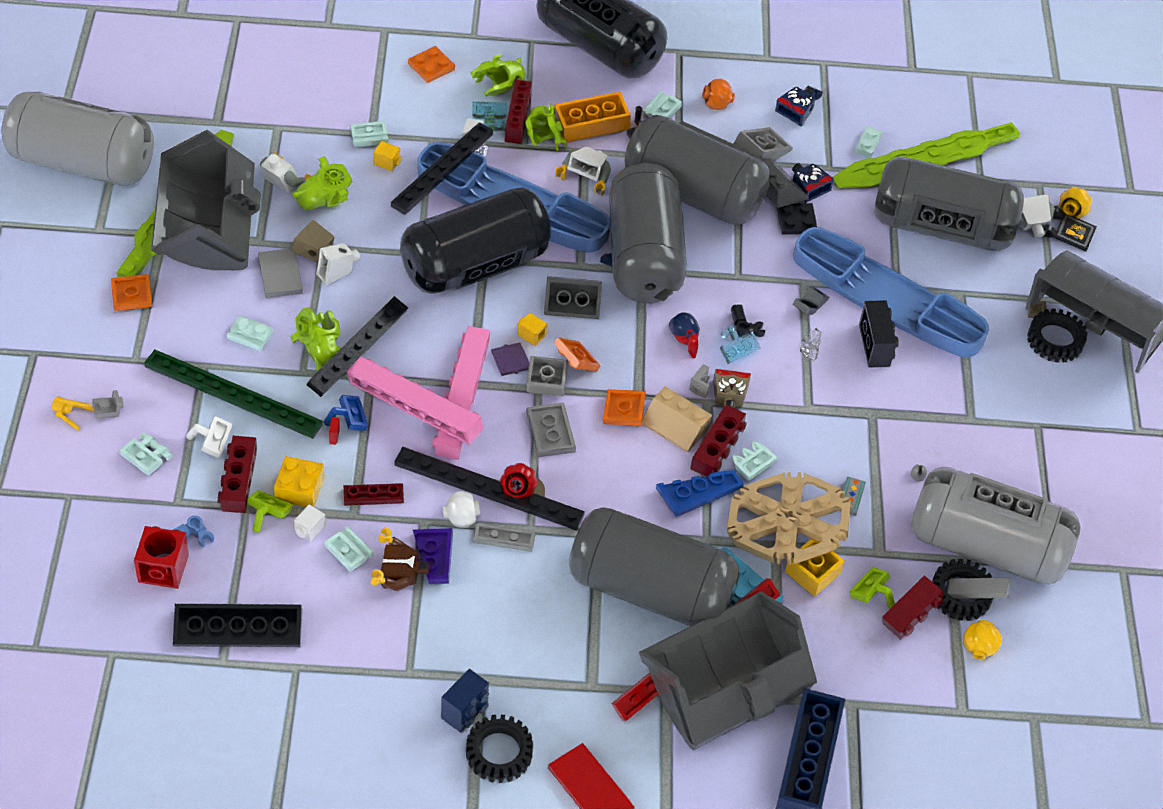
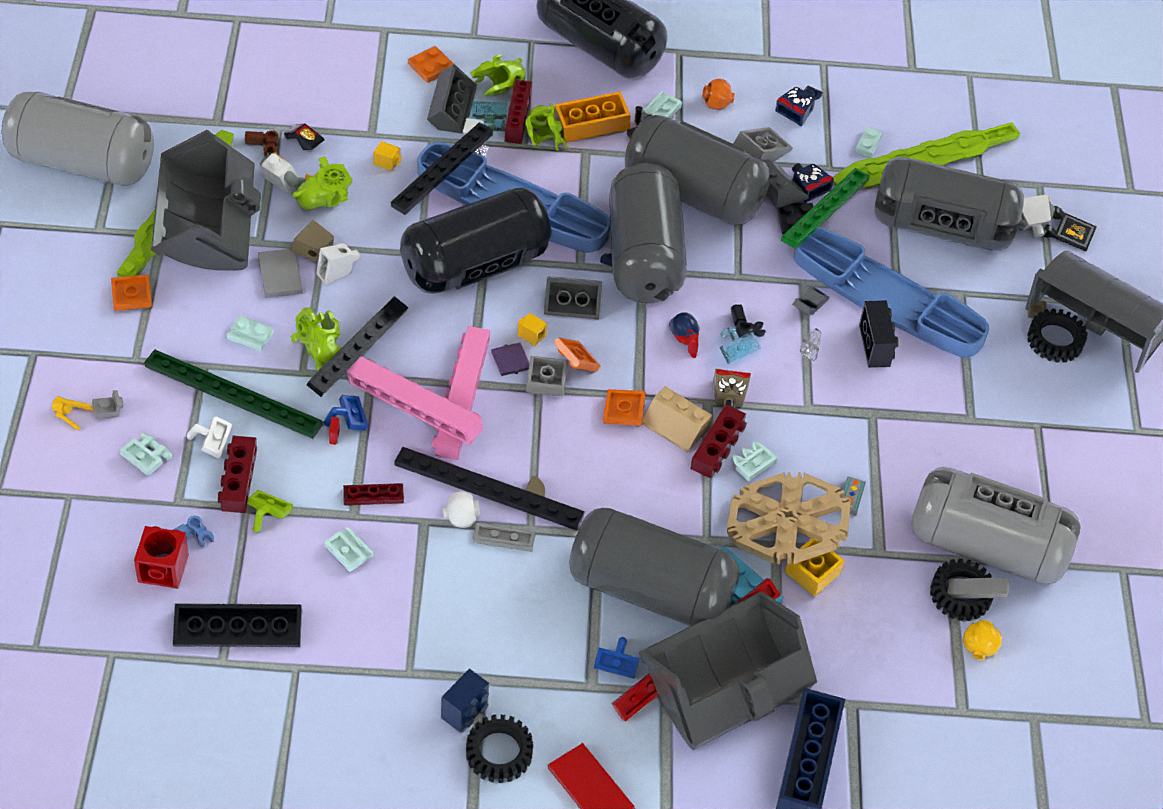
yellow brick [274,456,324,507] -> none
white brick [294,505,326,542] -> none
light aqua plate [350,121,389,147] -> none
reddish brown torso [371,528,430,591] -> none
dark purple wing [412,528,453,584] -> none
red plant [500,463,538,499] -> none
light grey tile [526,402,576,457] -> none
white torso [555,147,611,196] -> none
blue wing [656,470,744,517] -> none
light grey bracket [689,364,710,398] -> none
lime plate [849,567,895,608] -> none
dark red brick [882,575,943,640] -> none
light grey hinge [910,464,927,481] -> none
yellow plant [1059,187,1092,219] -> none
none -> copper bar [245,130,279,156]
none -> slope [284,123,325,150]
none -> dark grey slope [427,64,477,134]
none -> blue plate [594,637,640,679]
none -> green tile [781,168,870,249]

